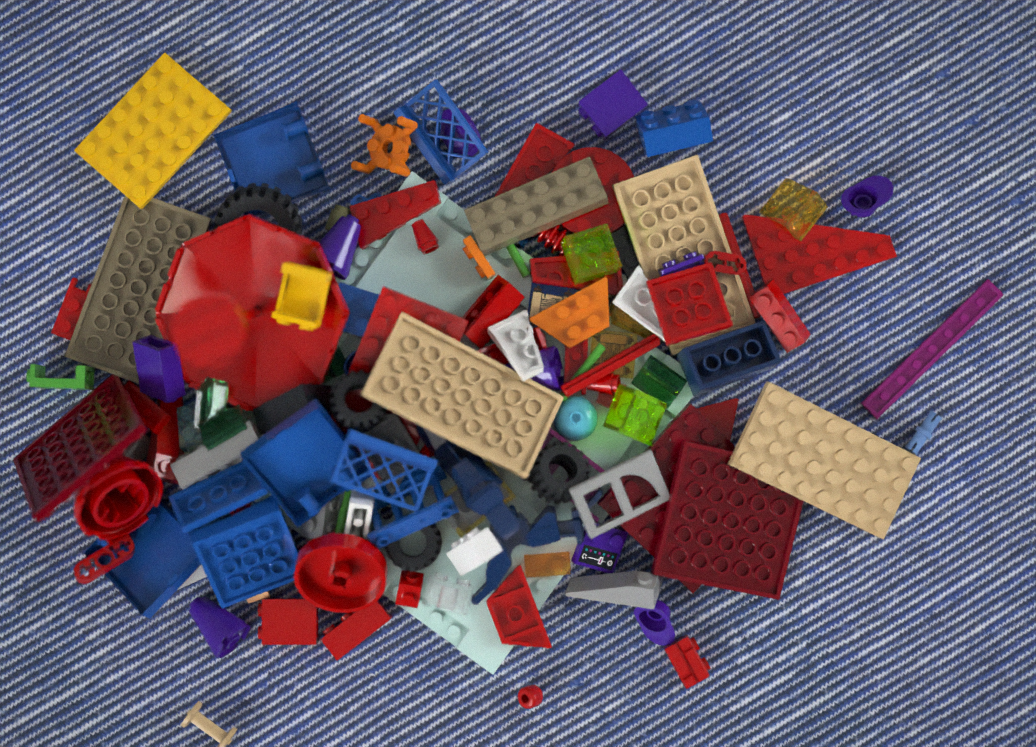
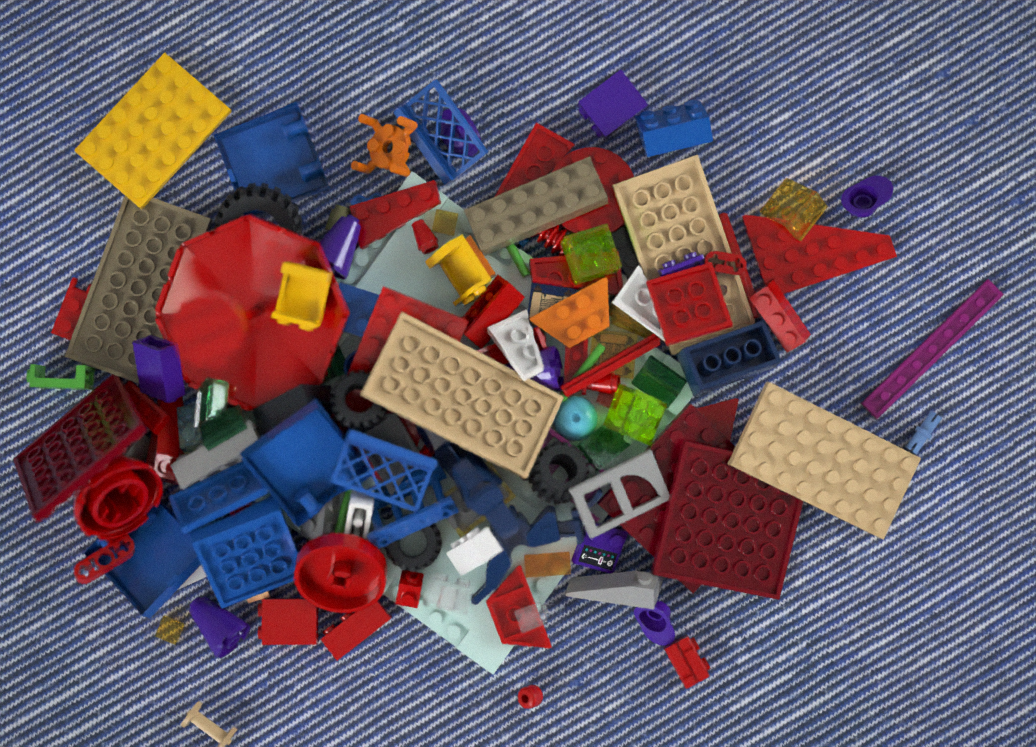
none -> clear yellow tile [155,615,186,645]
none -> yellow panel [425,235,492,306]
none -> clear yellow tile [432,209,459,236]
none -> clear bracket [514,601,550,633]
none -> clear green plate [577,419,630,472]

